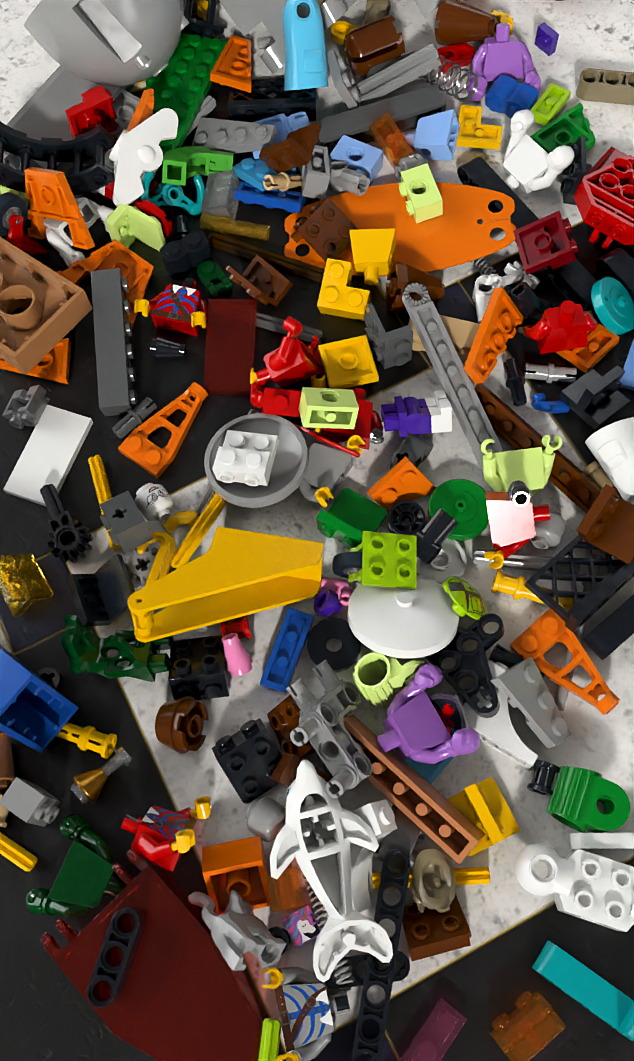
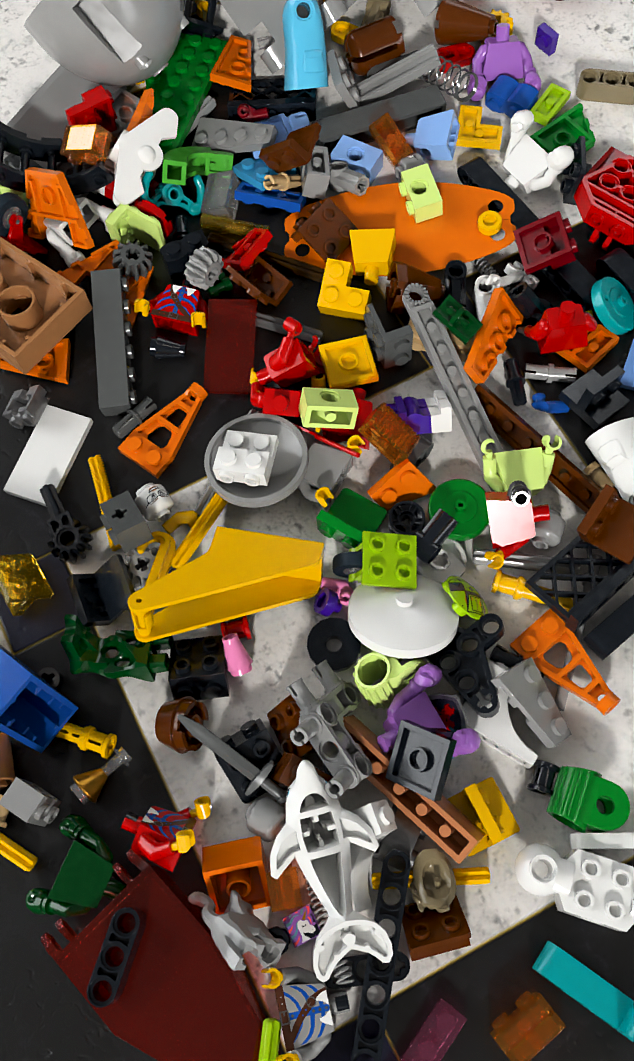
blue plate [260,607,314,694] -> none
none -> clear orange brick [60,124,113,165]
none -> dark grey gear [112,239,153,281]
none -> dark grey sword [177,714,287,804]
none -> light grey gear [184,246,224,290]
none -> red wing [222,228,273,272]
none -> dark red arm [237,103,270,123]
none -> clear orange brick [358,402,420,467]
none -> bracket [385,720,457,801]
none -> dark green hips [432,294,483,345]
none -> black piece [443,260,467,309]
none -> yellow tile [478,210,502,236]

